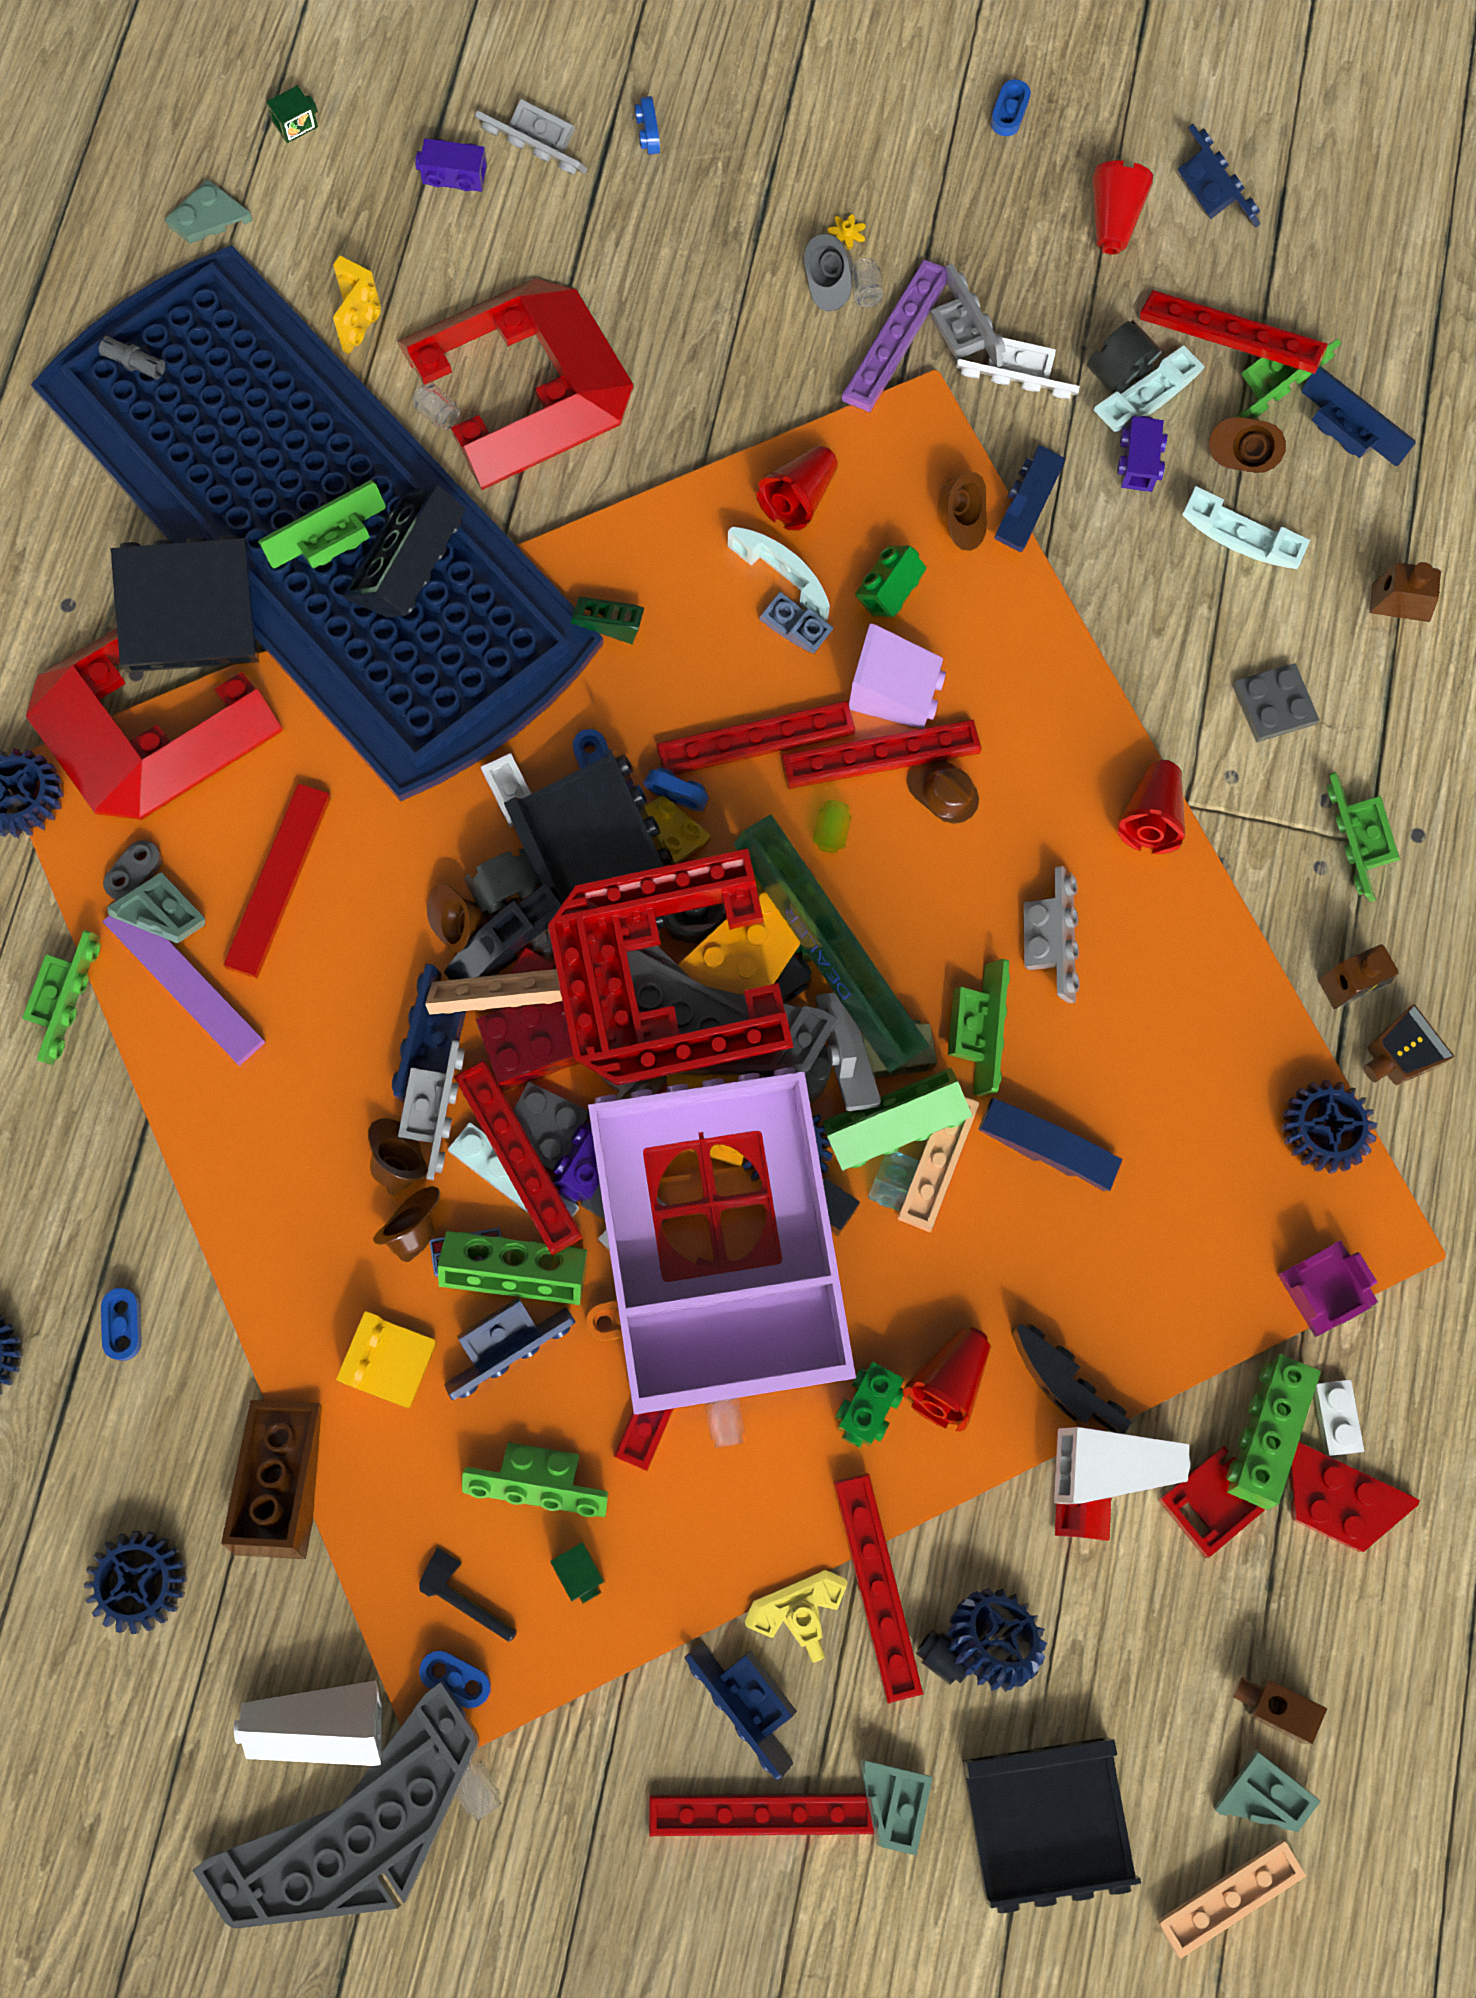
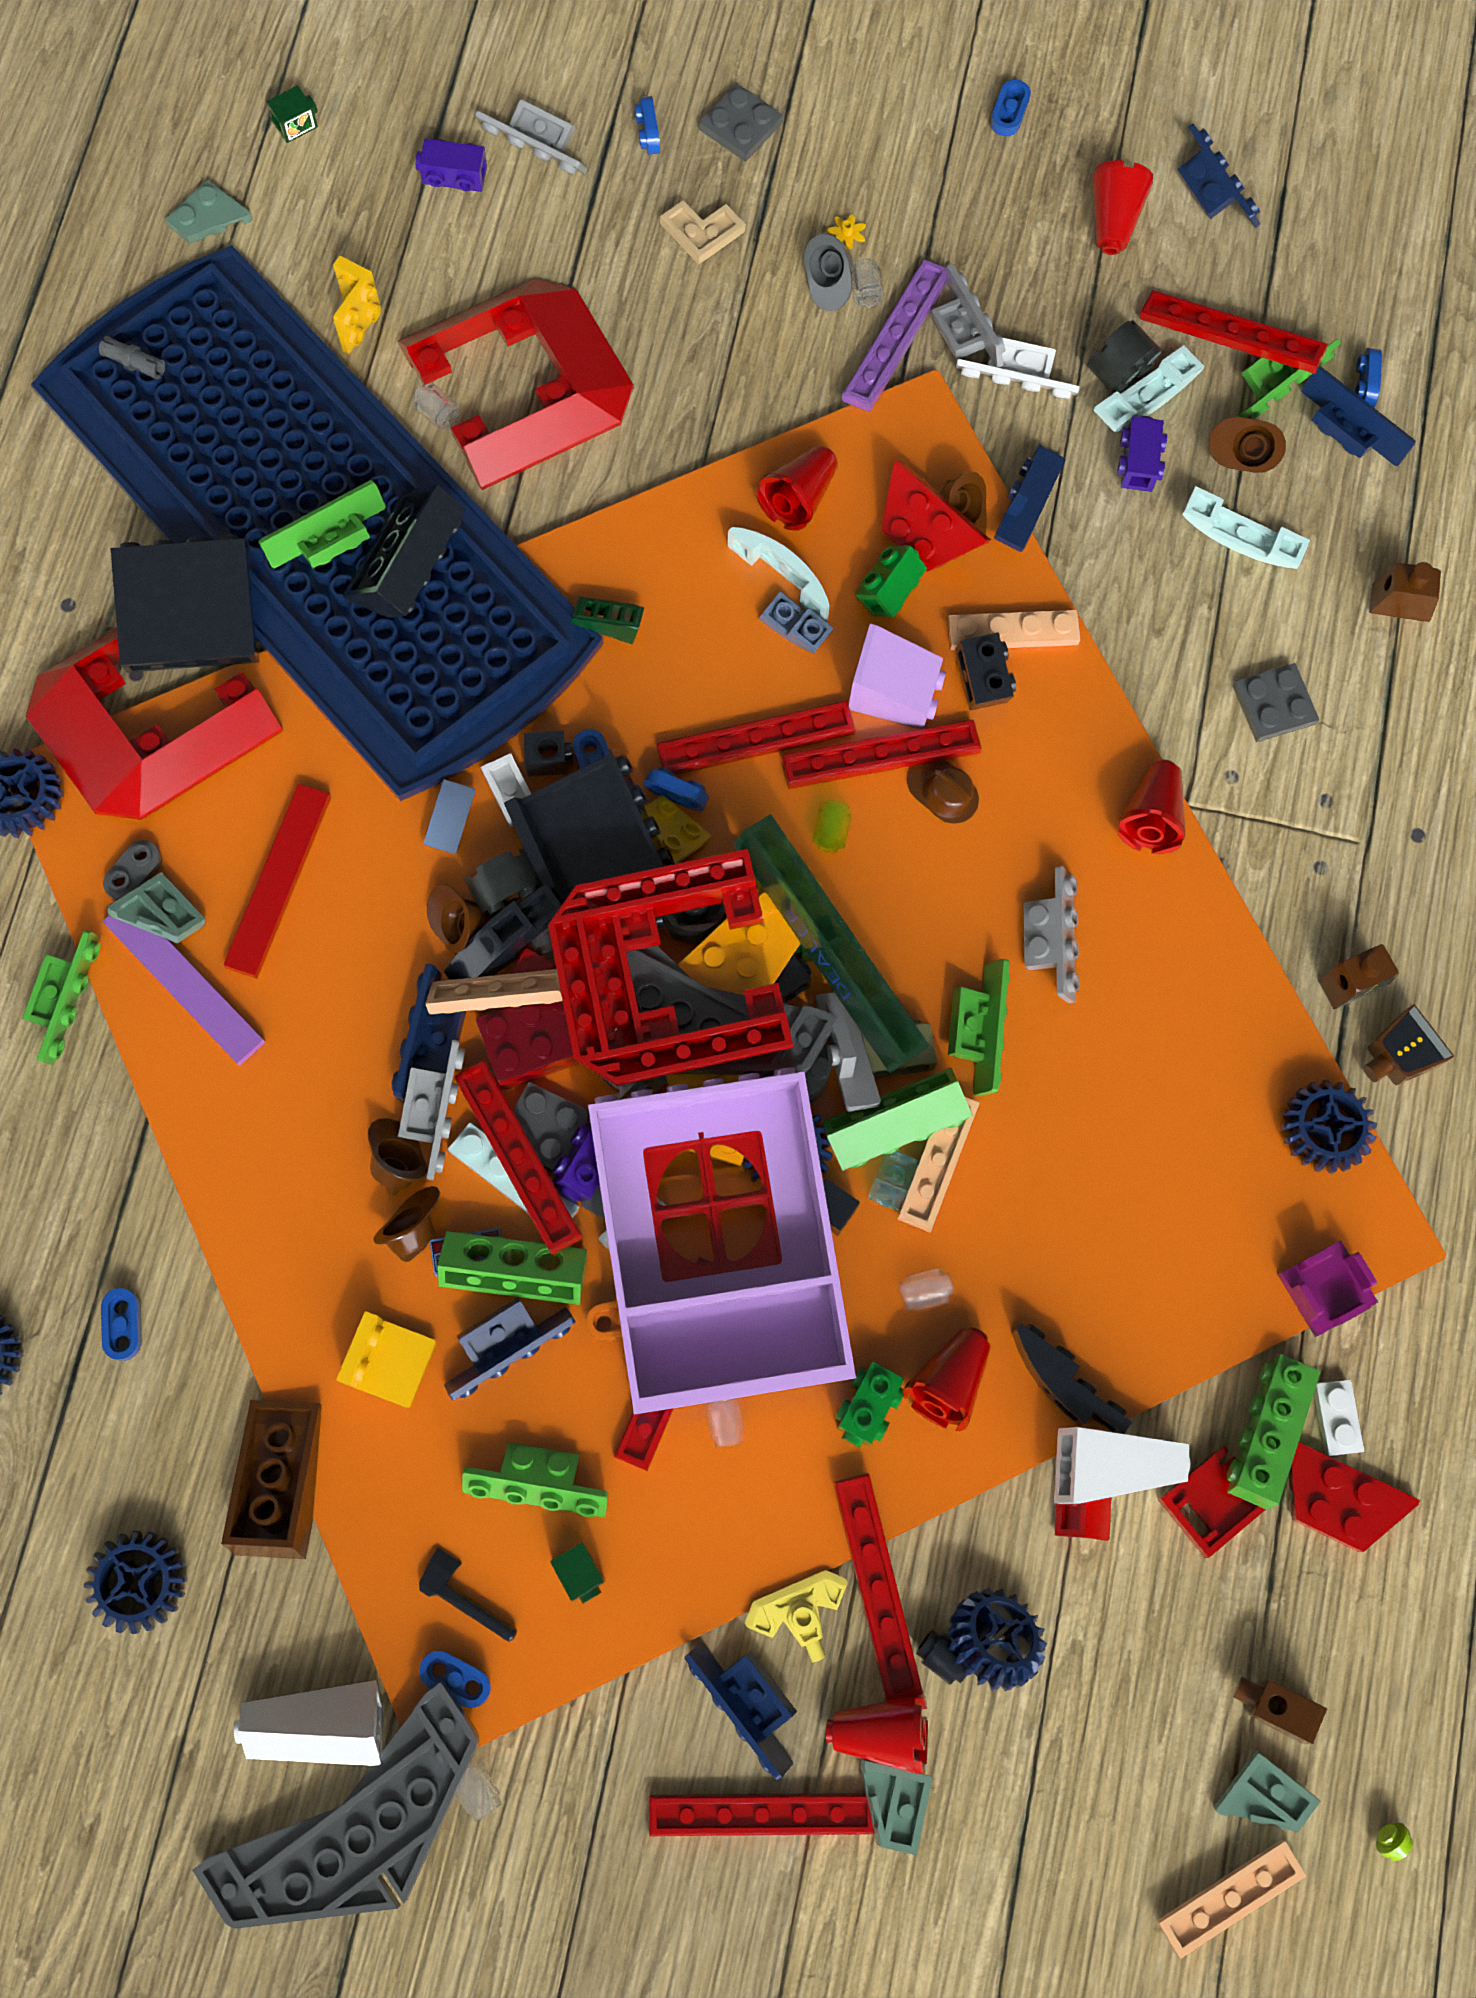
black panel [962,1737,1141,1913] -> none
dark blue slope [978,1098,1123,1191] -> none
bright green bracket [1327,772,1401,902] -> none
none -> sand blue slope [423,779,476,854]
none -> black brick [524,730,573,776]
none -> tan plate [660,200,746,265]
none -> dark grey plate [699,83,783,162]
none -> red cone [826,1695,928,1774]
none -> red wing [881,460,991,572]
none -> clear brick [899,1268,954,1311]
none -> light nougat plate [948,610,1080,650]
none -> black brick [955,632,1016,711]
none -> blue plate [1355,348,1382,407]
none -> lime plate [1376,1823,1413,1861]

